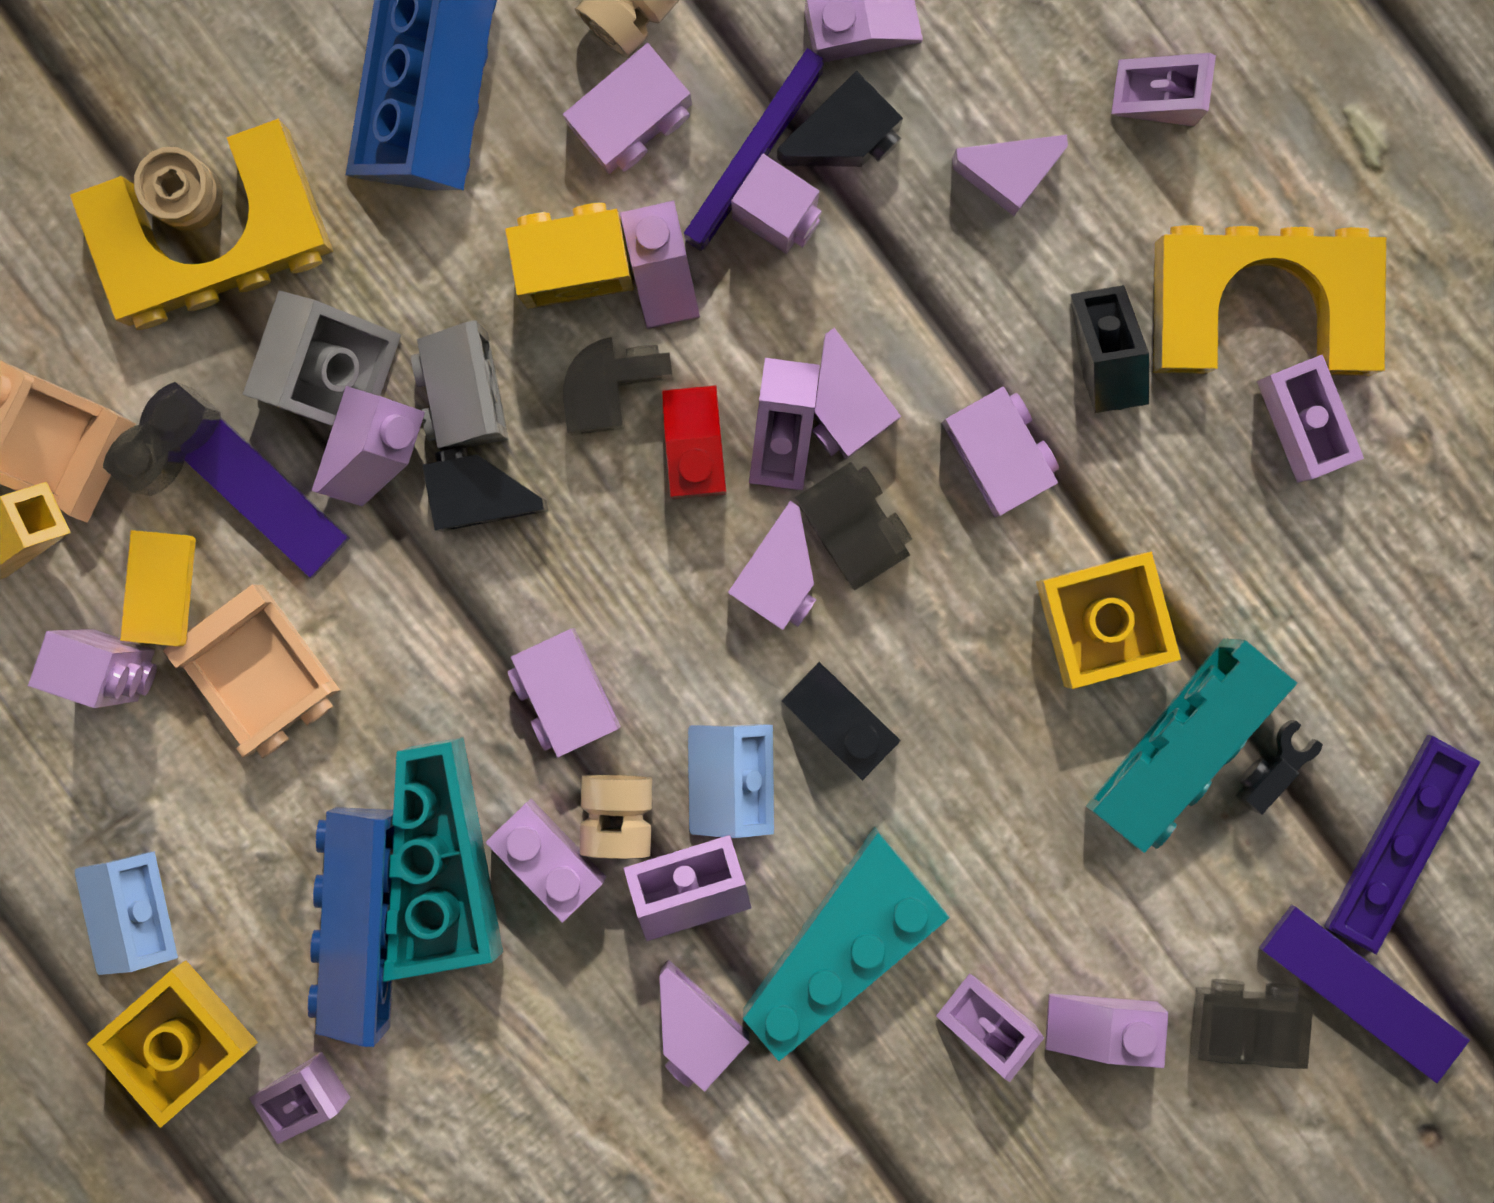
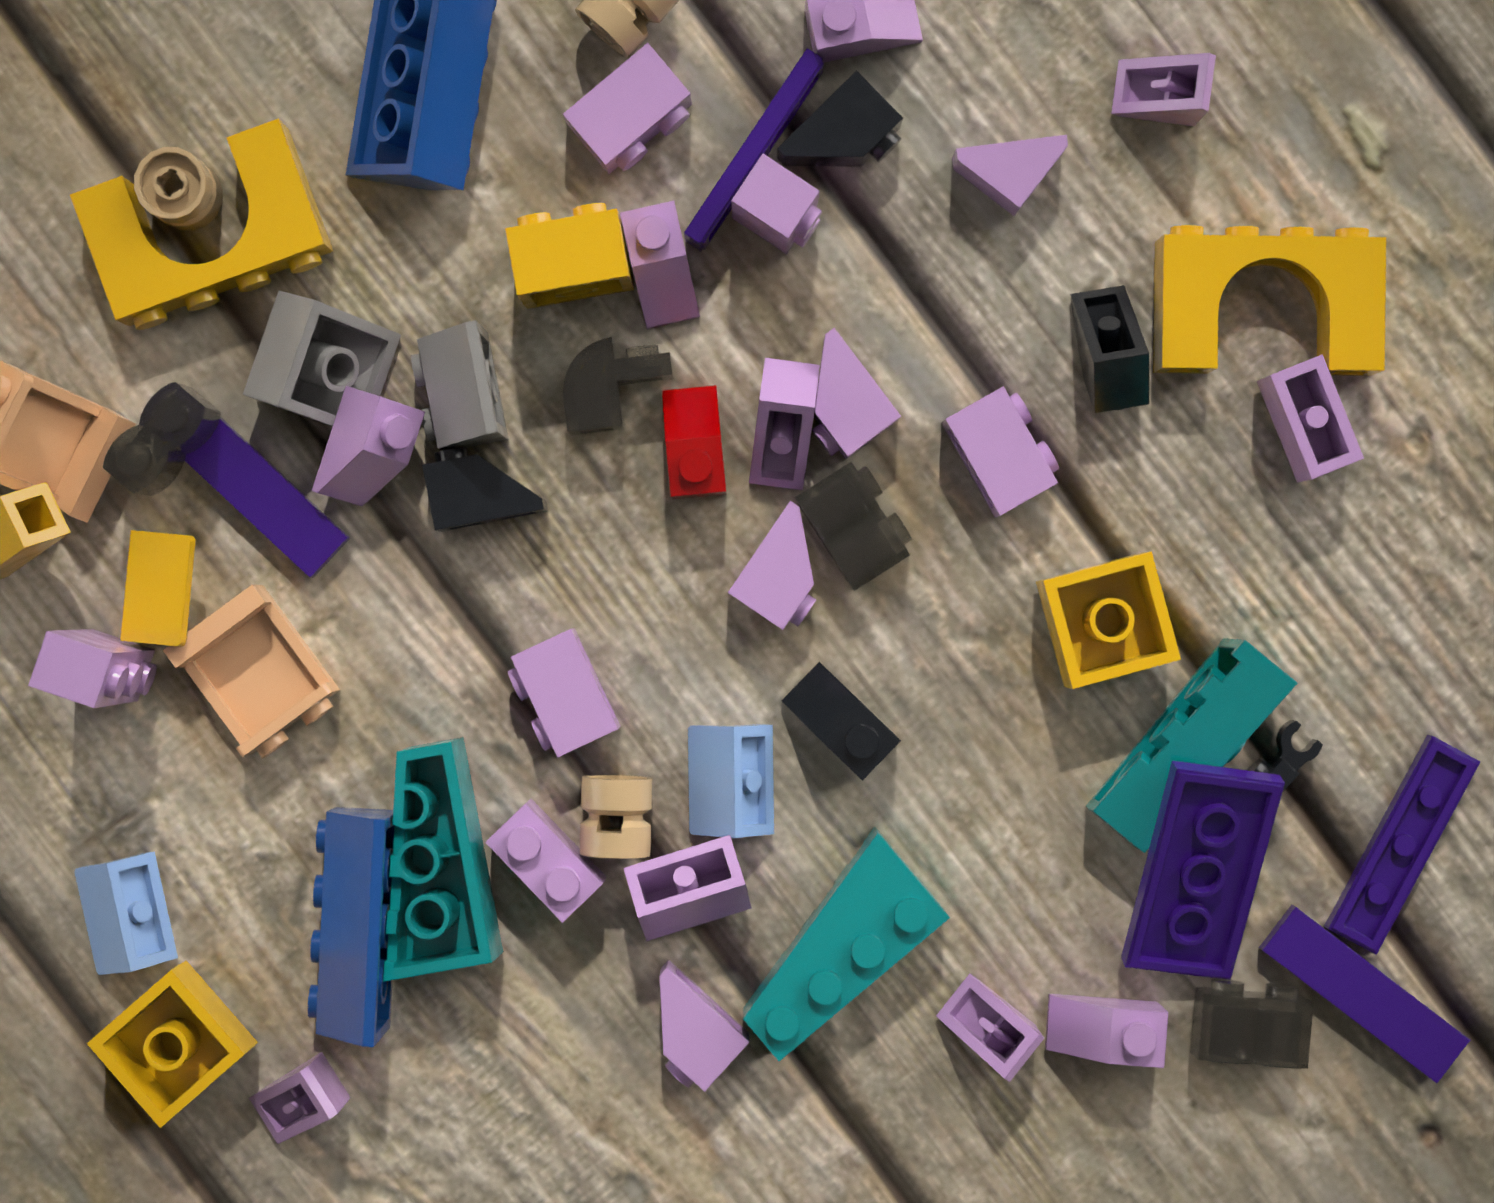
none -> dark purple tile [1121,760,1285,980]

